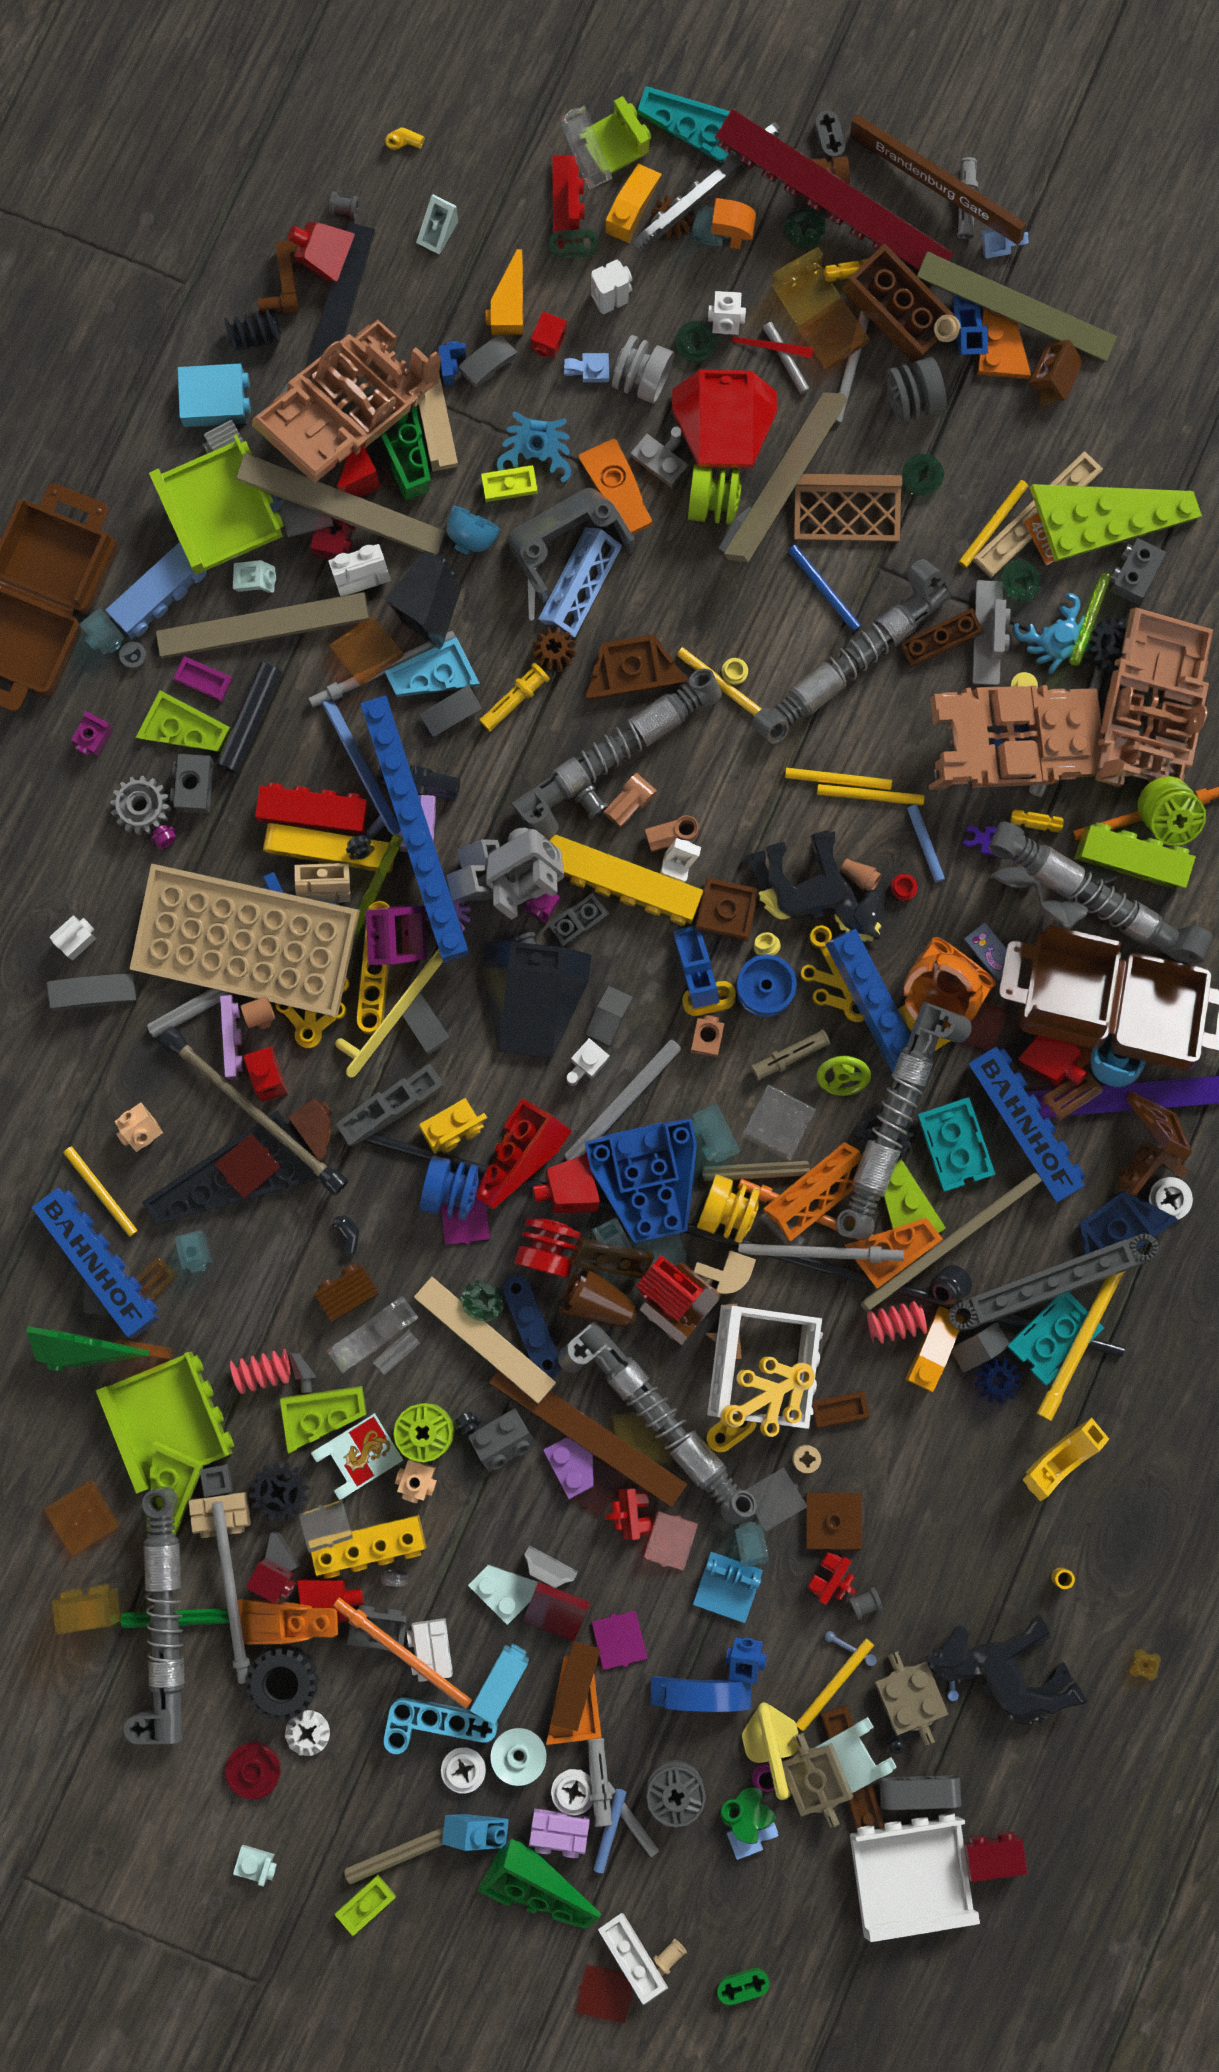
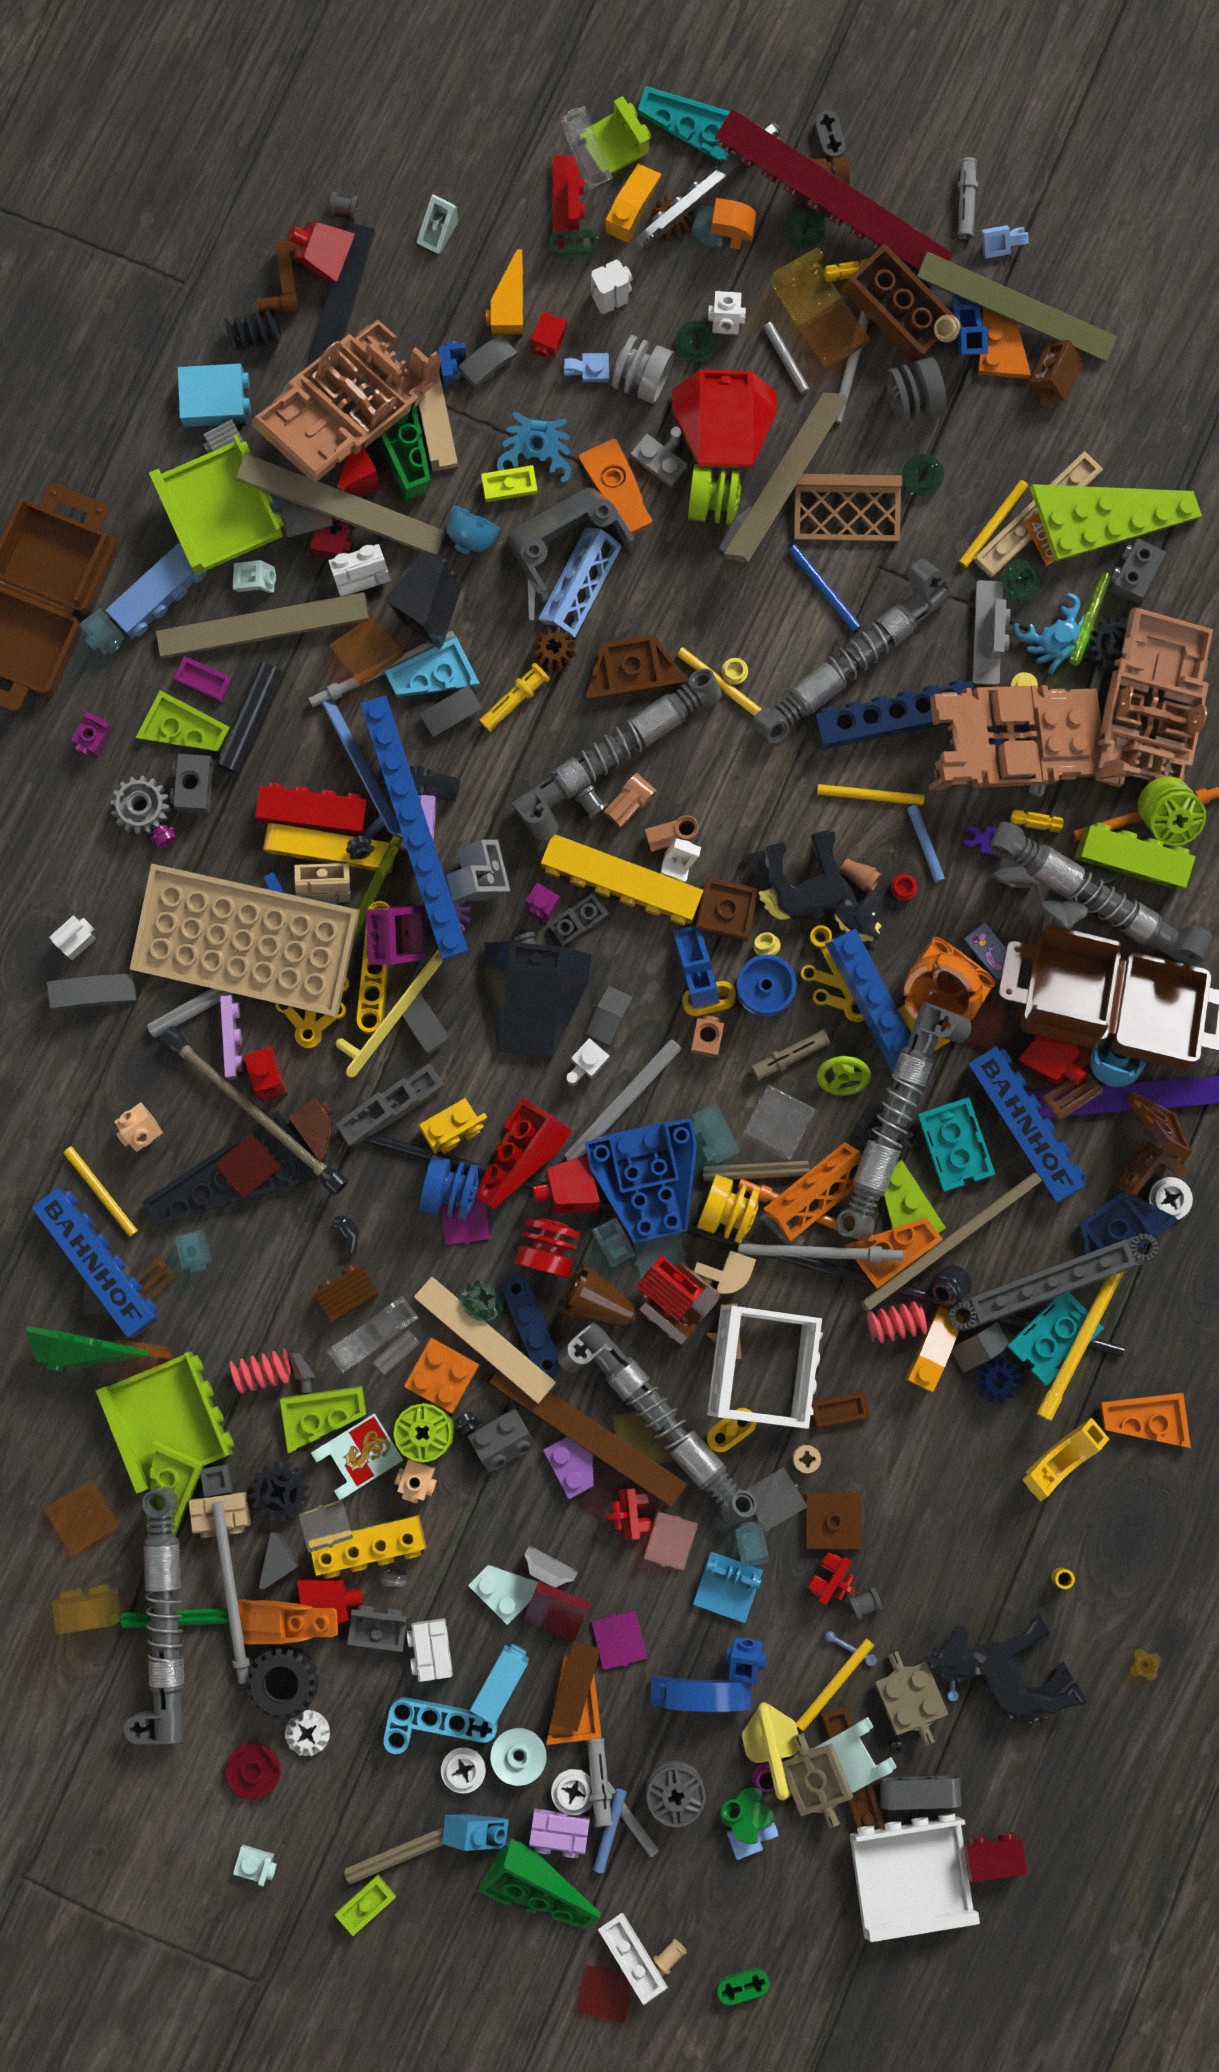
dark grey tile [119,642,147,670] -> none
nougat piece [241,996,275,1030] -> none
dark red brick [245,1558,296,1604] -> none
orange bar [333,1597,472,1709] -> none
yellow arm [385,128,425,150] -> none
light grey piece [486,828,564,920] -> none
dark brown tile [569,1238,655,1279] -> none
yellow plant [720,1357,815,1437] -> none
red sticker [732,337,814,358] -> none
yellow bar [785,768,892,790] -> none
reddish brown tile [850,115,1026,245] -> none
reddish brown tile [900,608,984,668] -> none
none -> orange brick [404,1338,481,1413]
none -> dark blue brick [814,679,974,750]
none -> orange wing [1100,1393,1191,1448]

